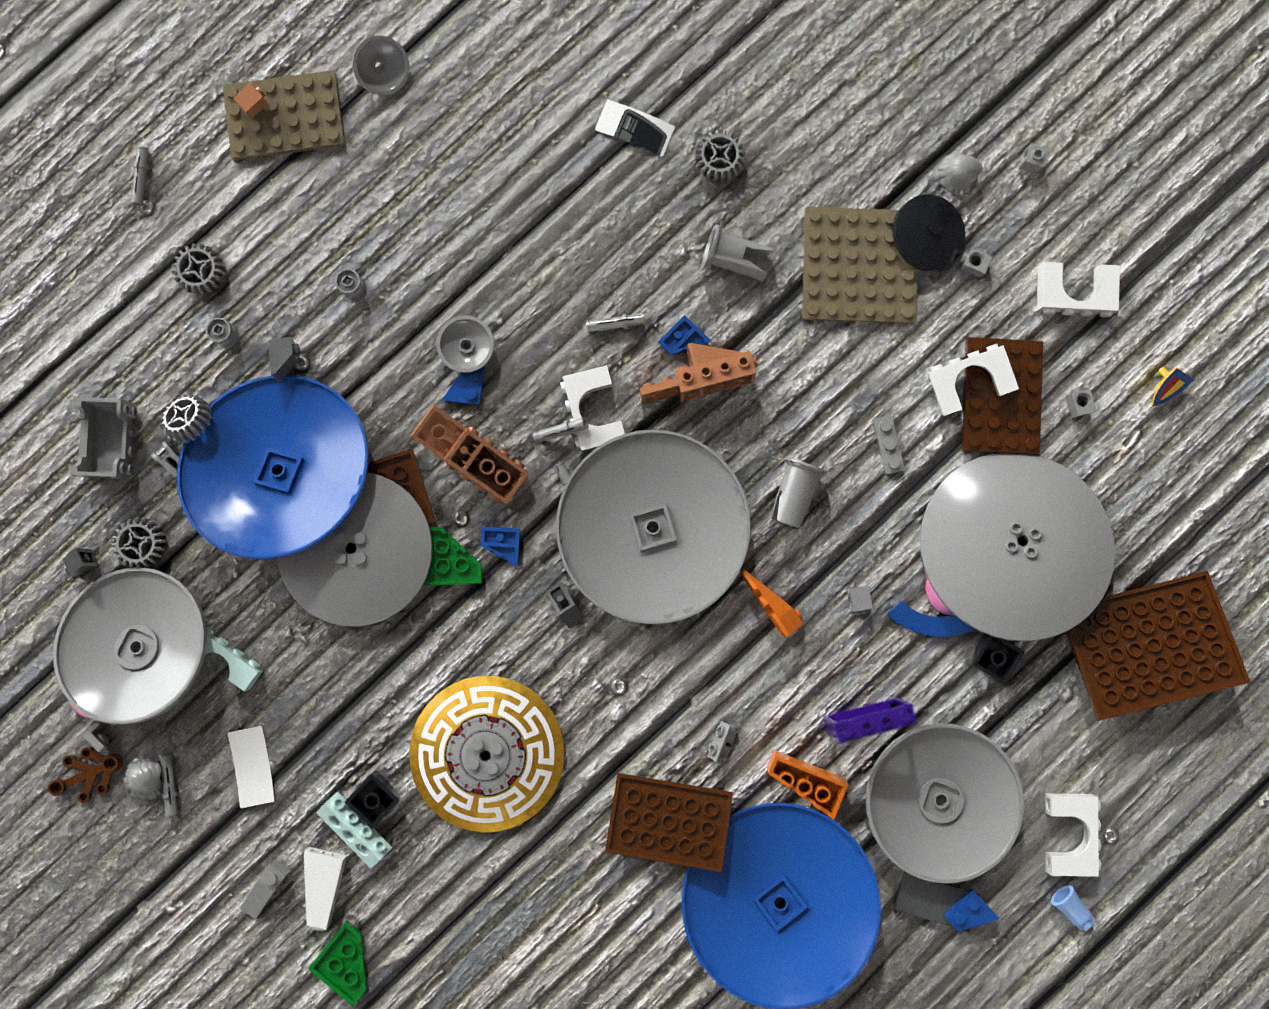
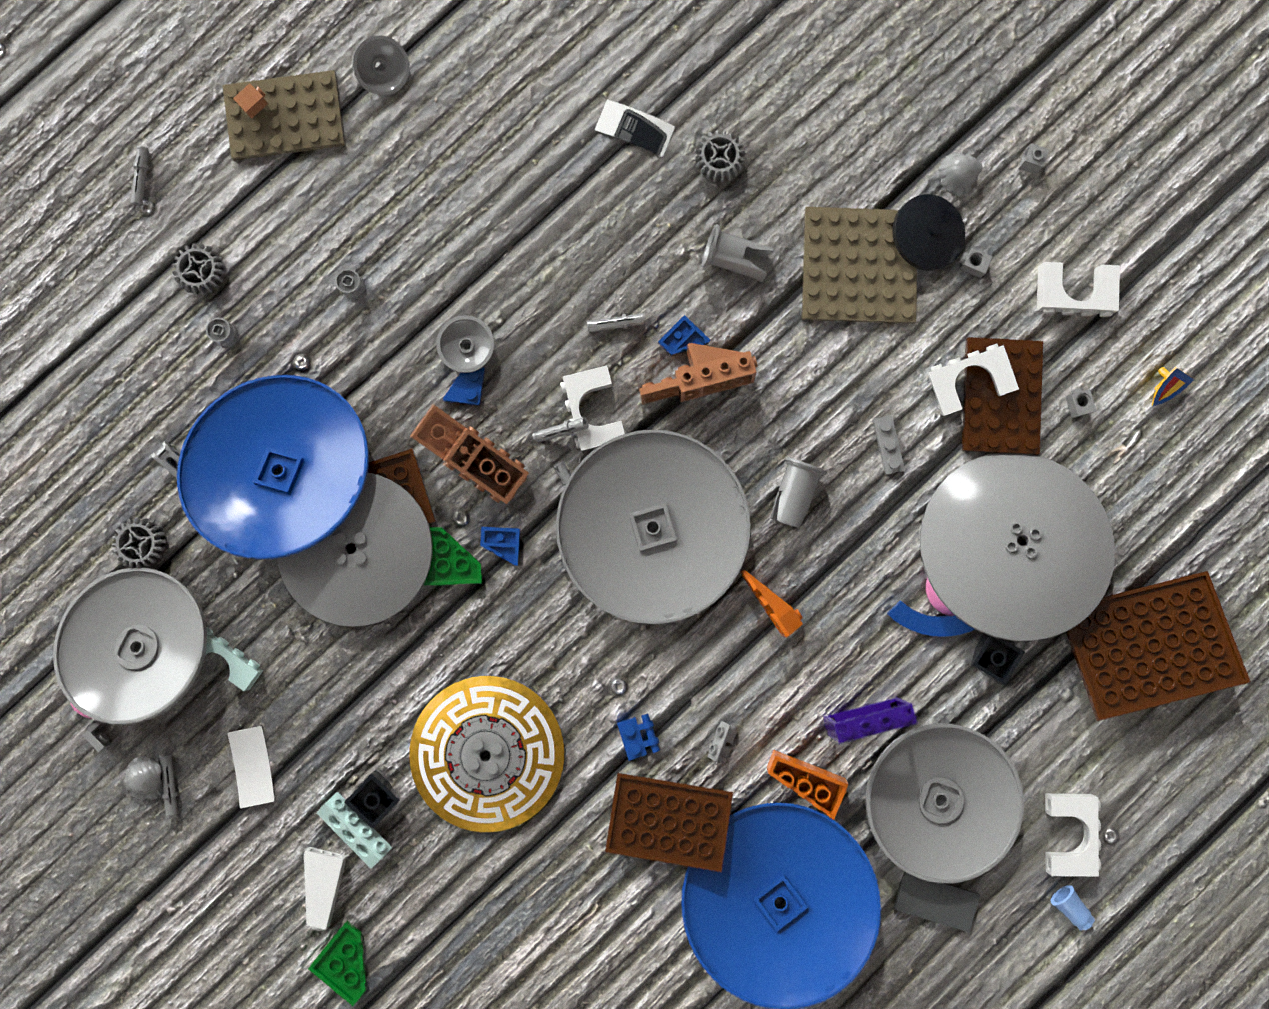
reddish brown plant [48,747,123,803] -> none
dark grey slope [62,548,100,577] -> none
light grey windscreen [69,397,138,479] -> none
light grey gear [160,394,213,444] -> none
light grey slope [240,859,291,920] -> none
dark grey slope [268,337,300,383] -> none
dark grey slope [545,582,585,628] -> none
light grey brick [847,586,873,615] -> none
blue wing [943,888,999,932] -> none
none -> blue plate [617,713,660,761]

